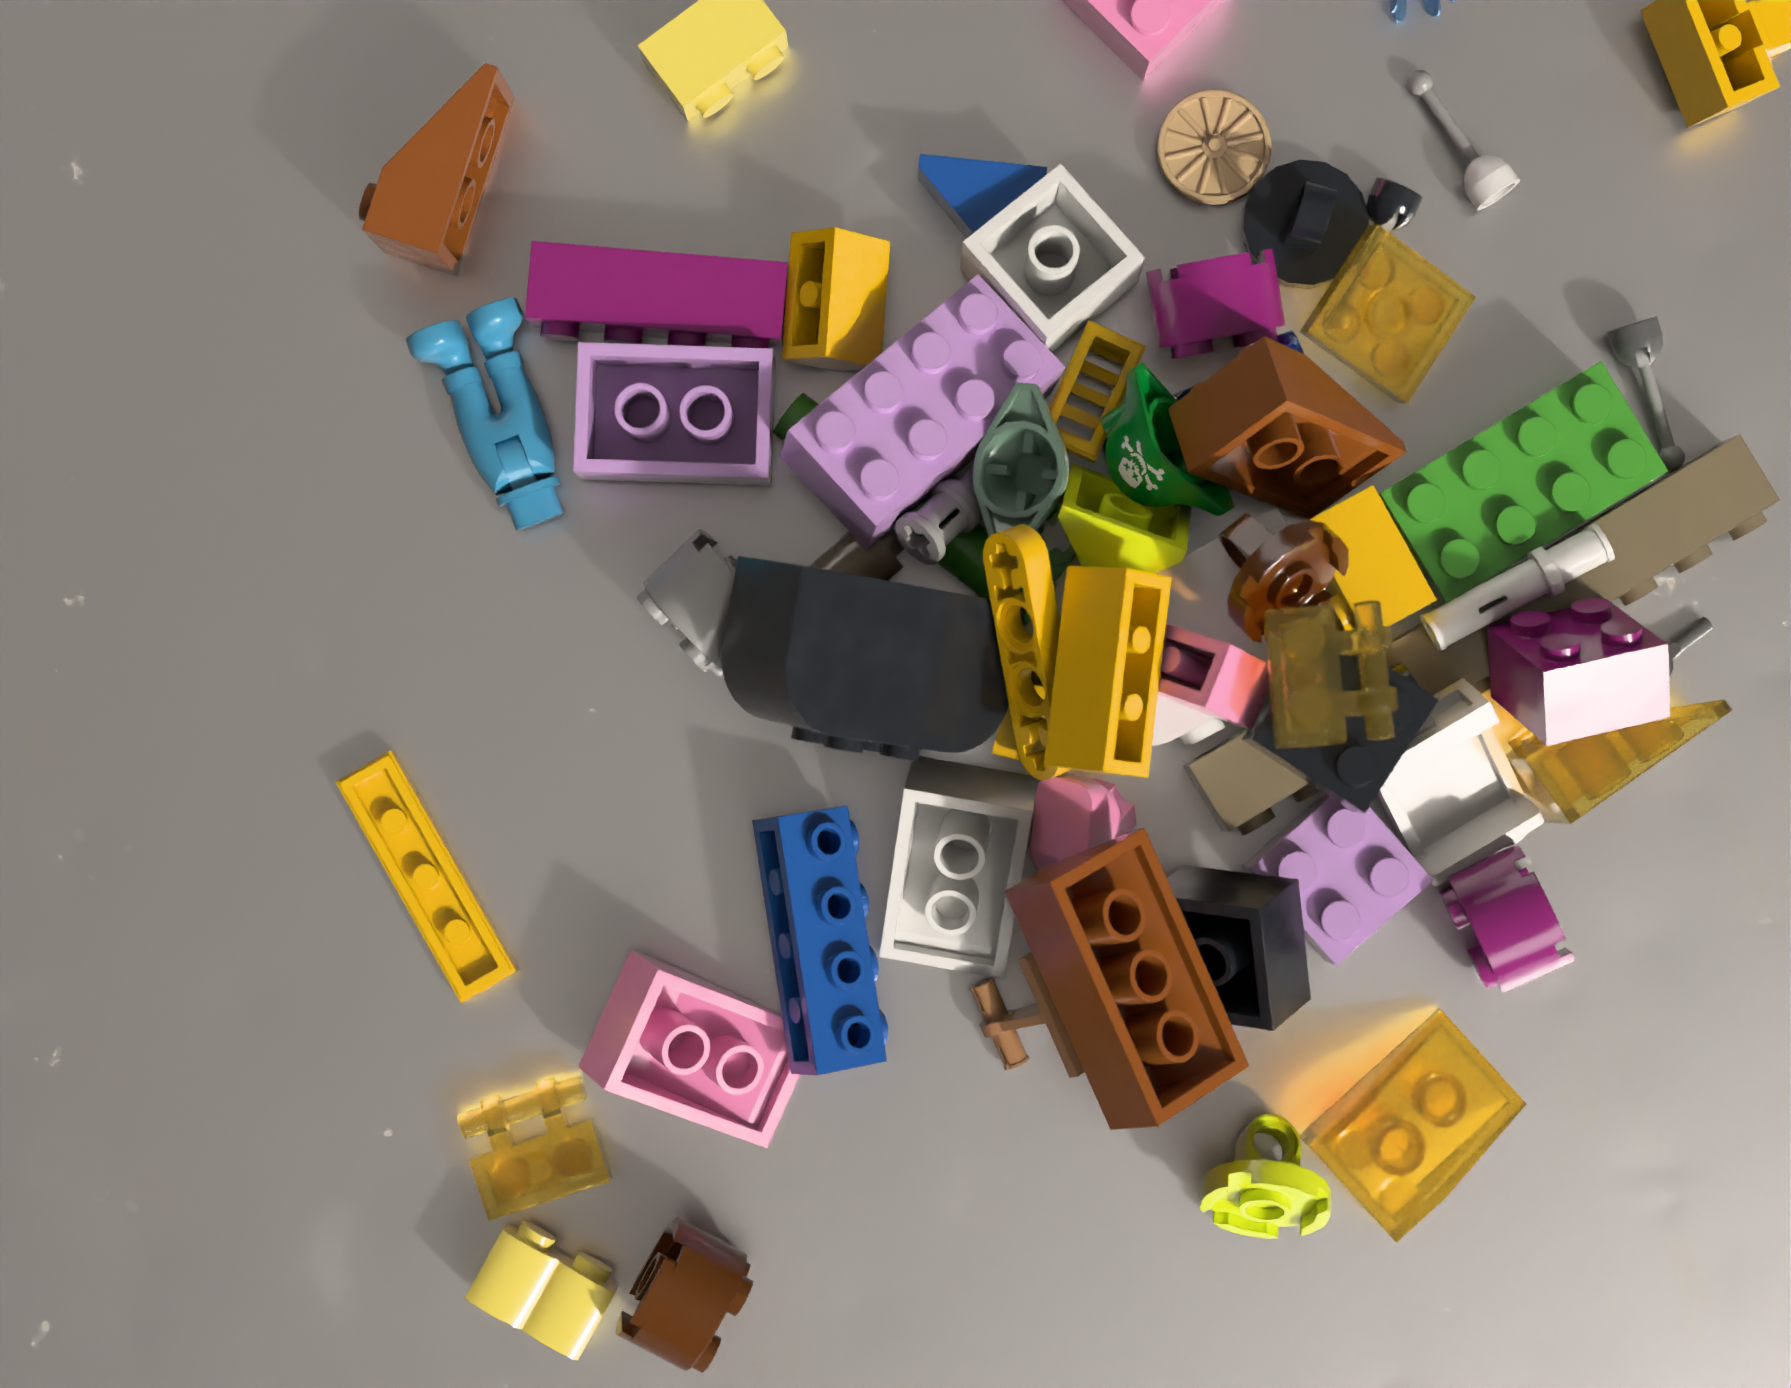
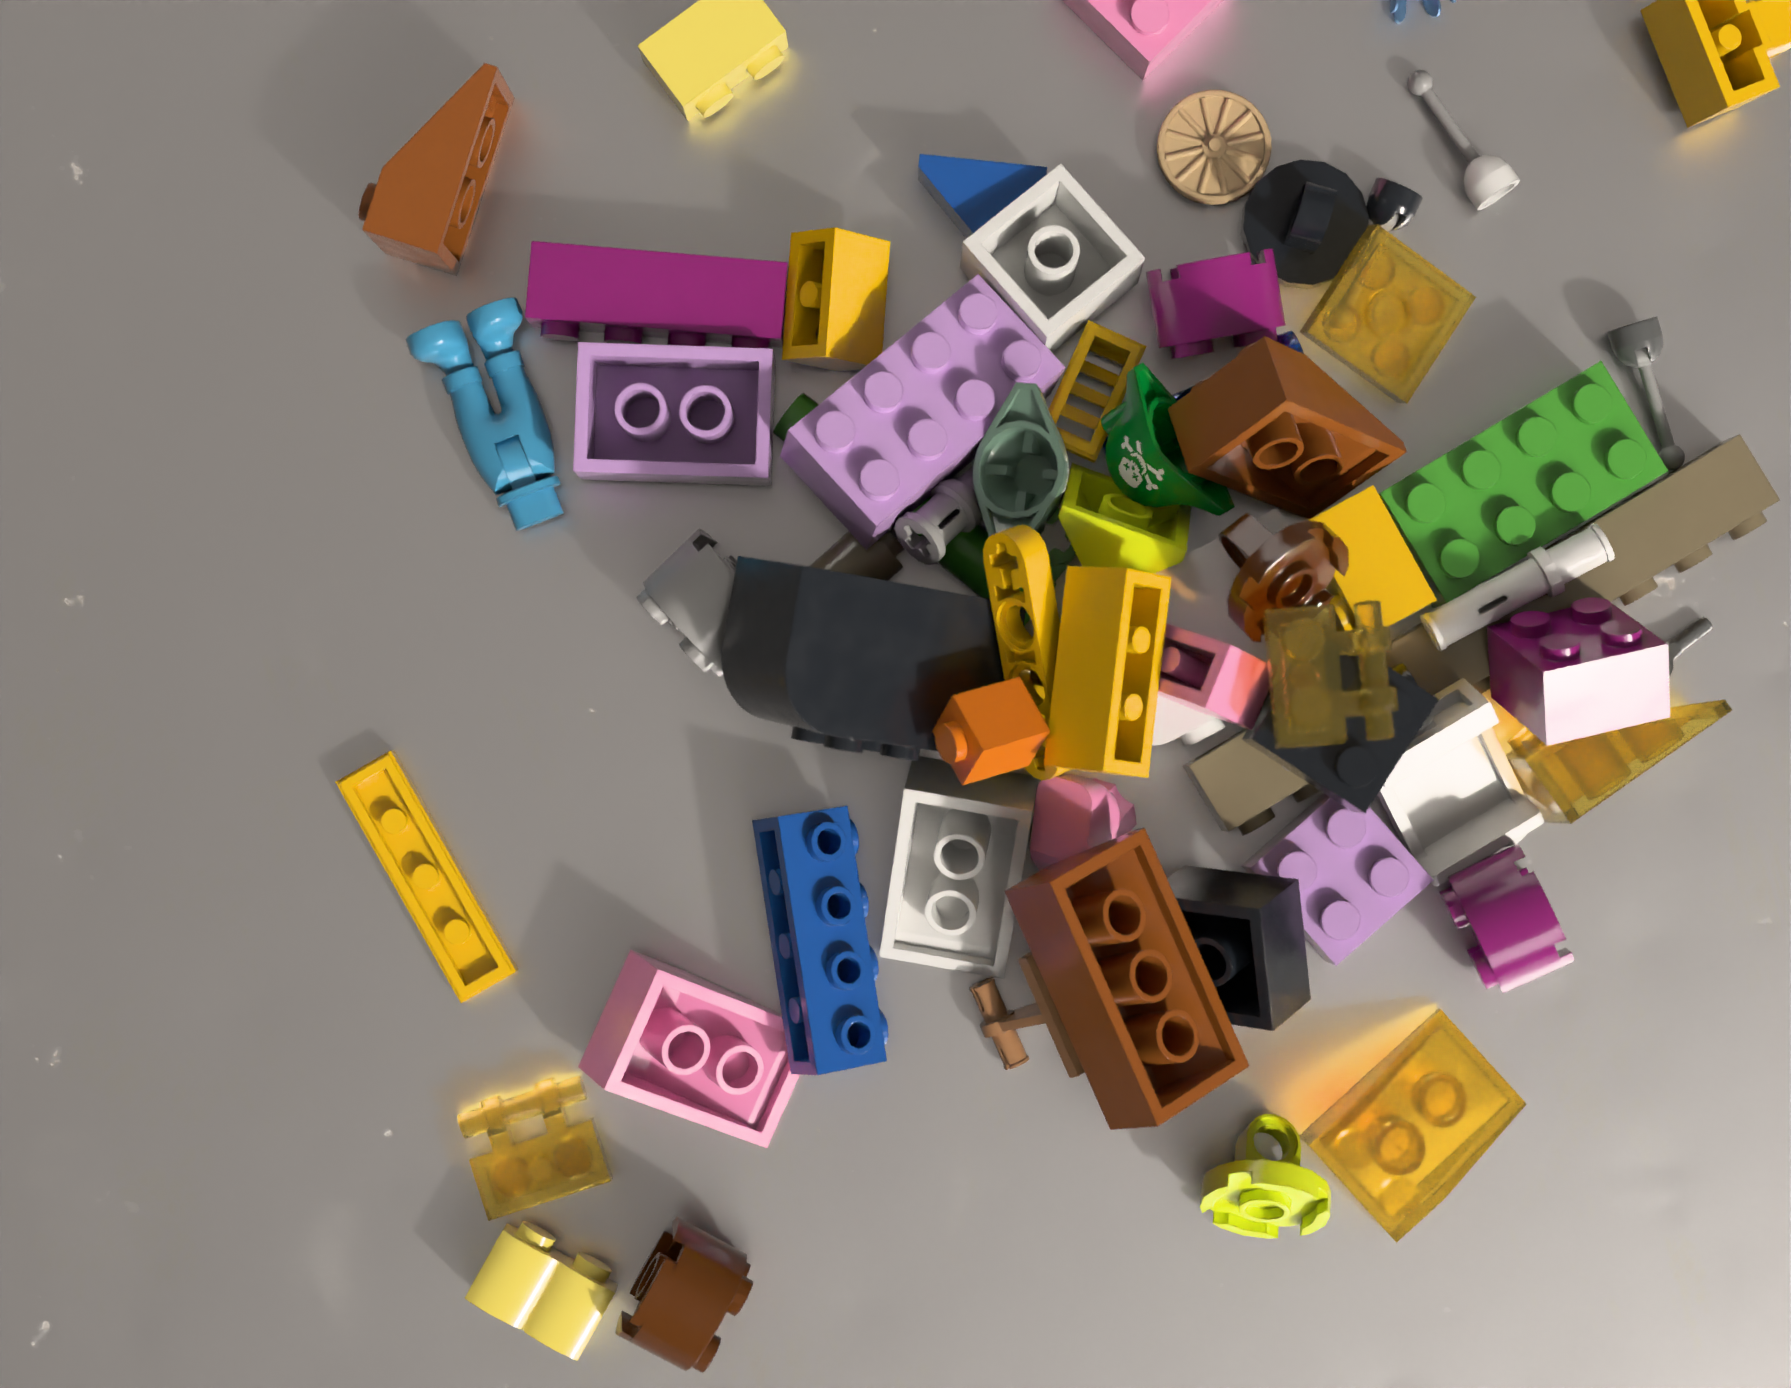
none -> orange brick [932,677,1050,786]

